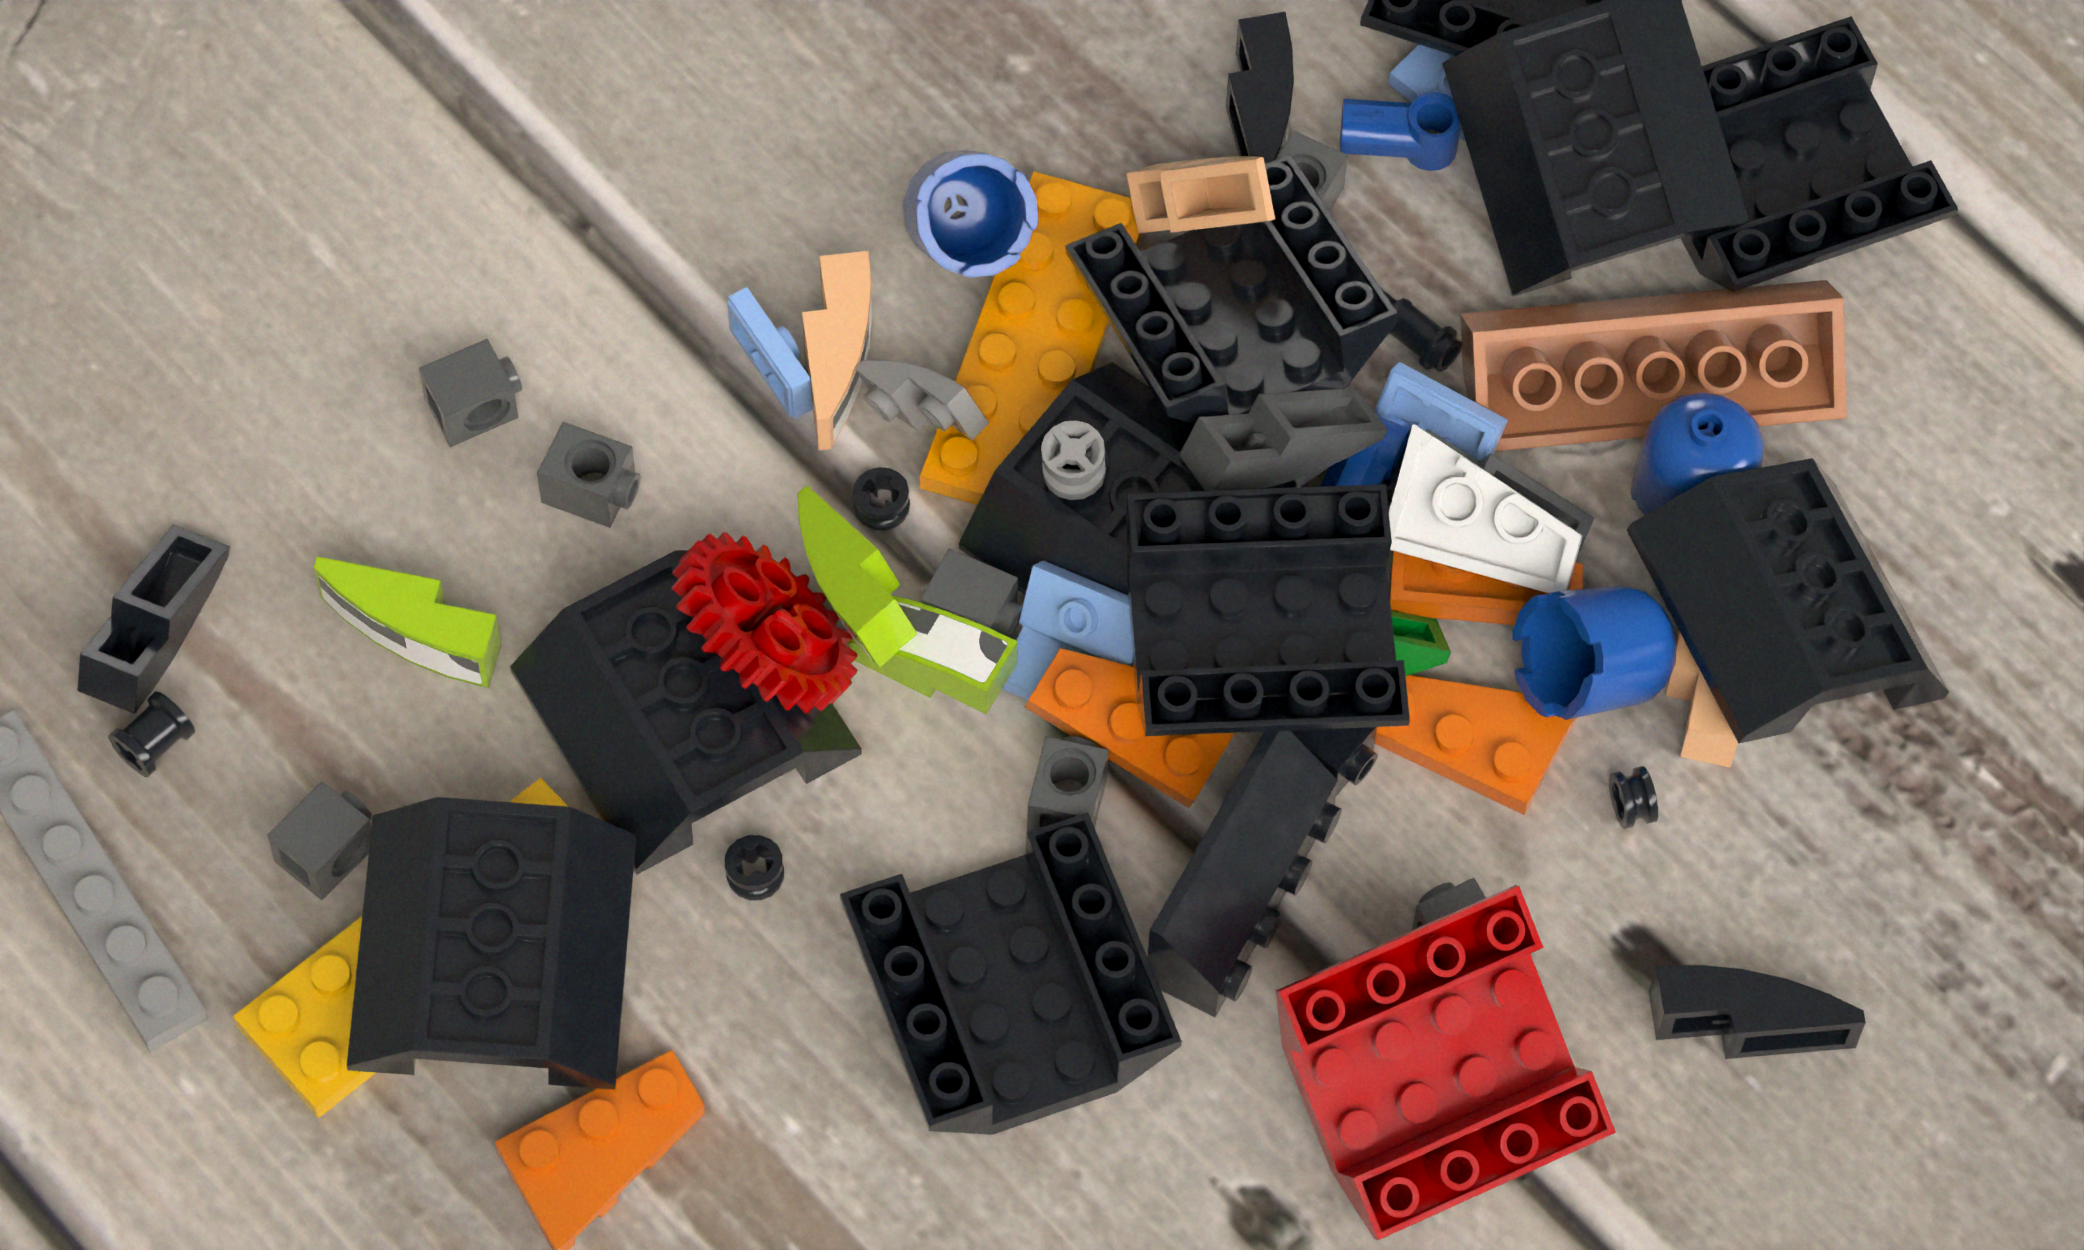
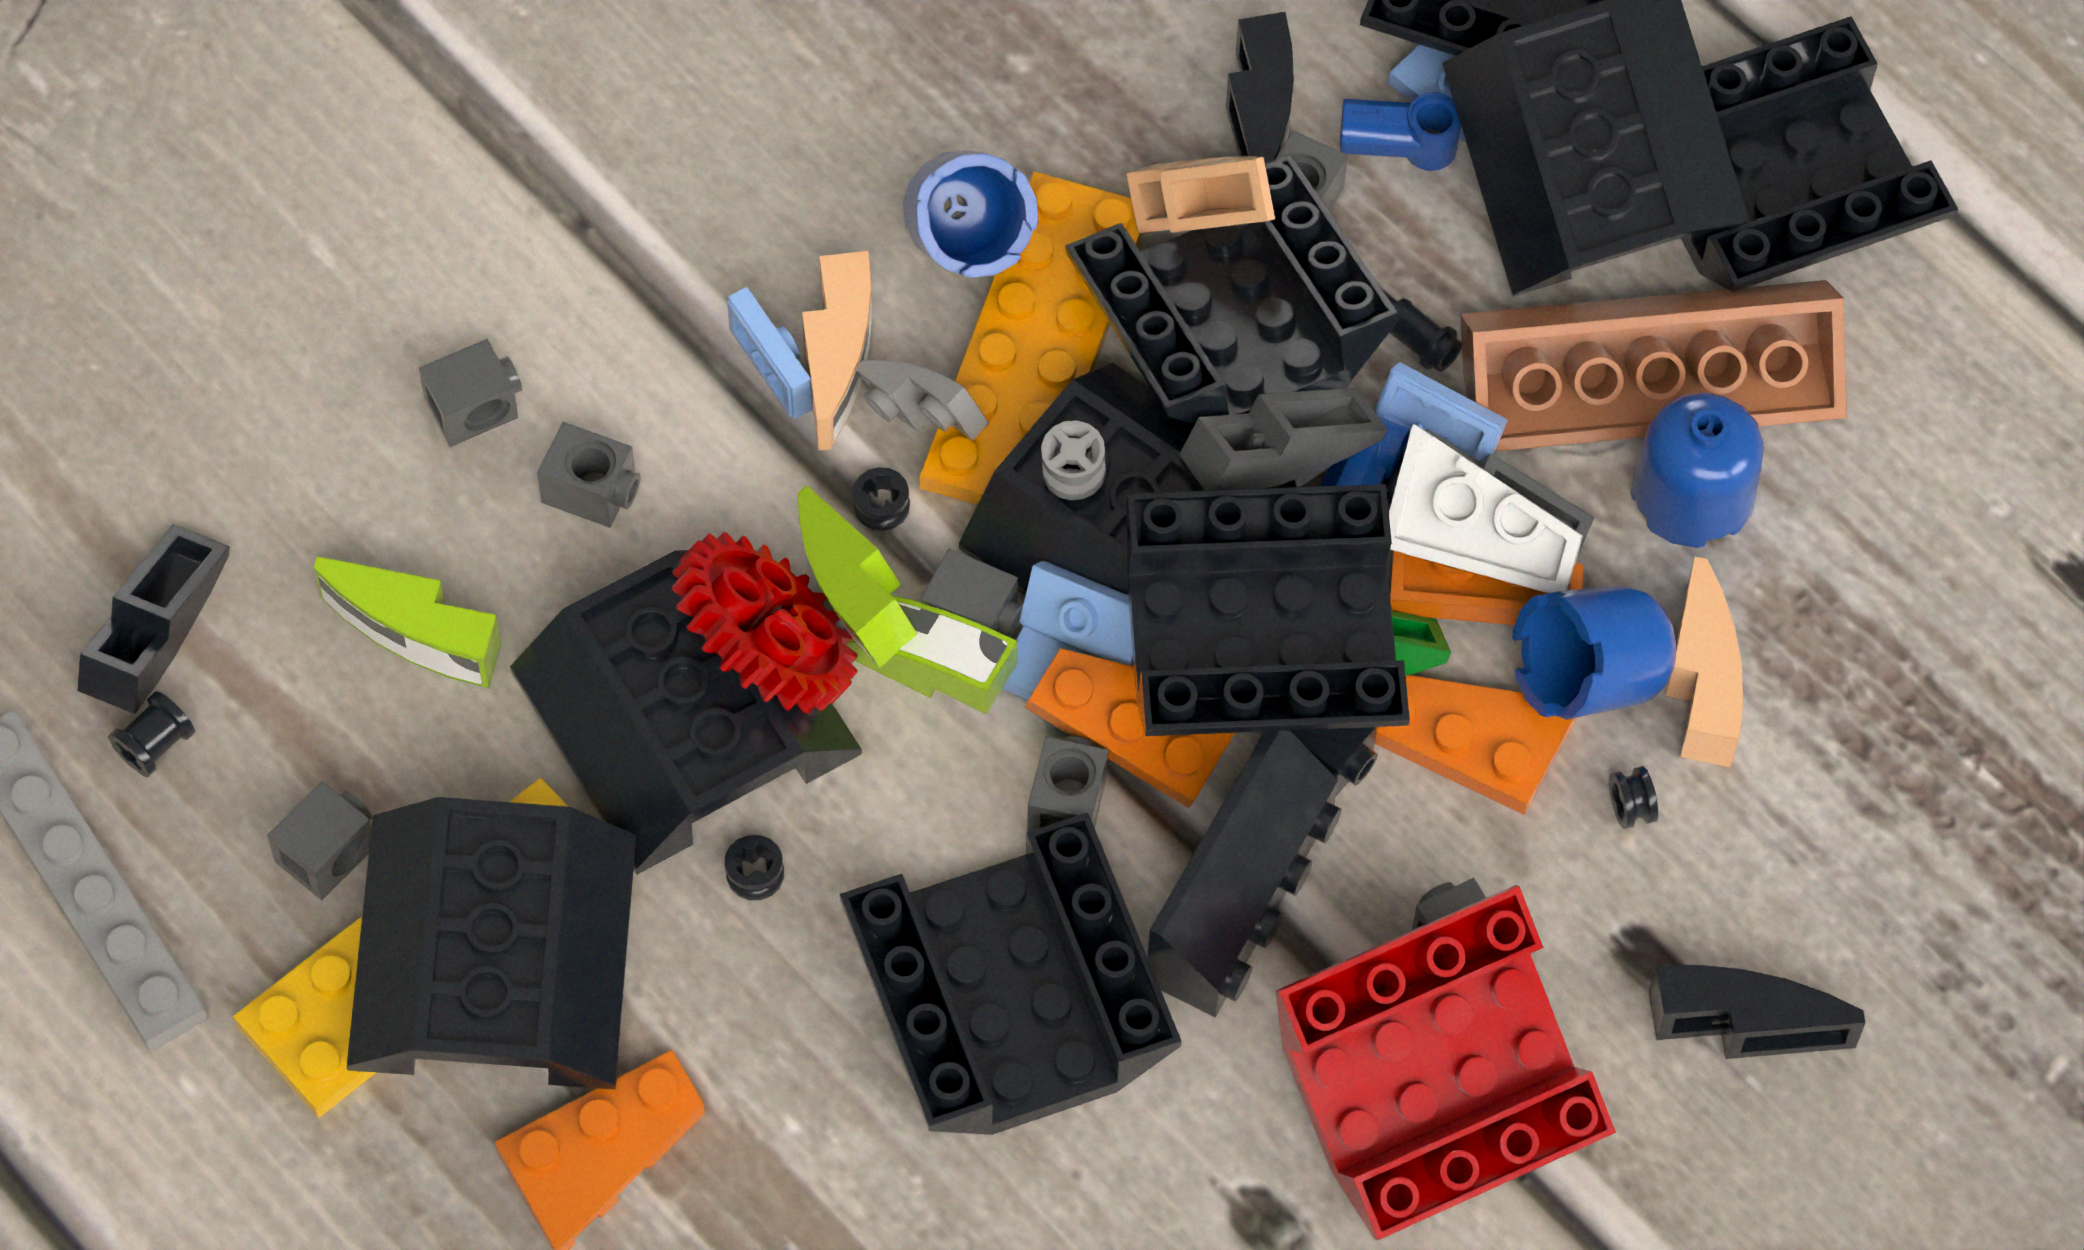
black slope [1626,458,1949,744] -> none

